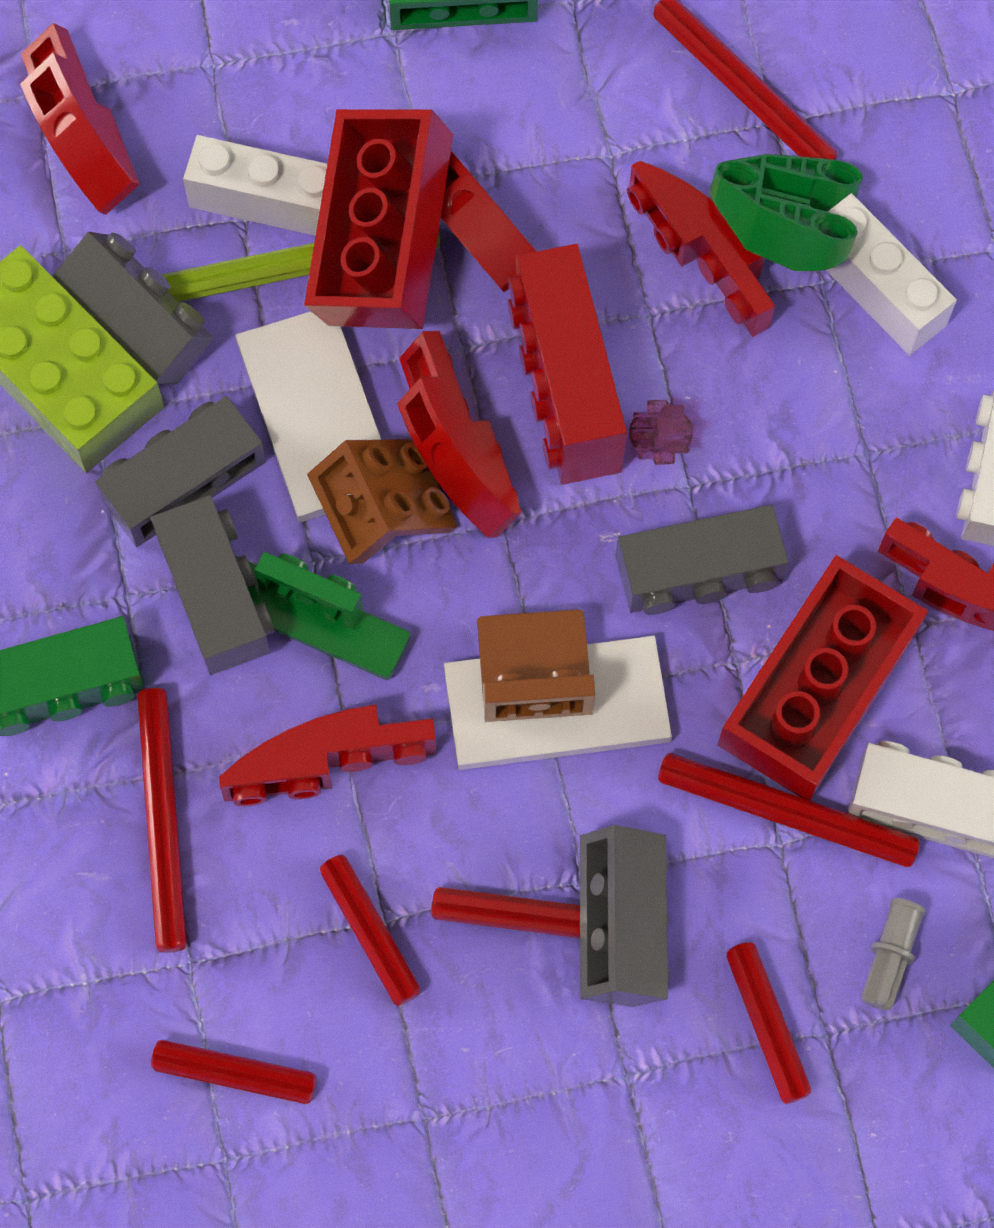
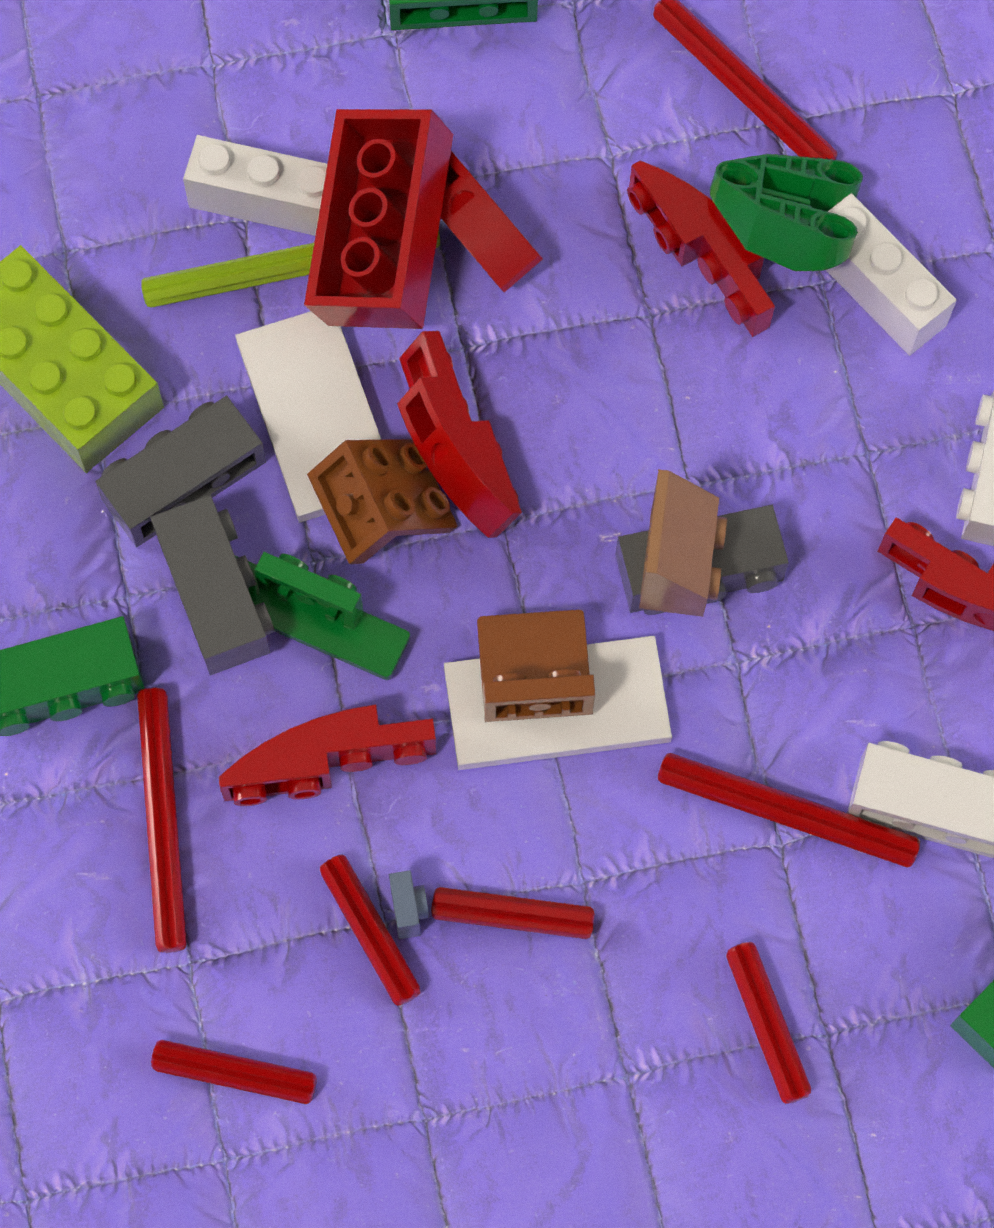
red slope [20,23,140,215] -> none
dark grey brick [52,232,214,384] -> none
red brick [507,243,627,485] -> none
dark grey brick [580,825,669,1007] -> none
clear pink gear [629,400,694,465] -> none
red brick [717,555,929,800] -> none
light grey axle [861,898,926,1010] -> none
none -> sand blue plate [389,870,429,939]
none -> medium nougat slope [639,469,727,617]

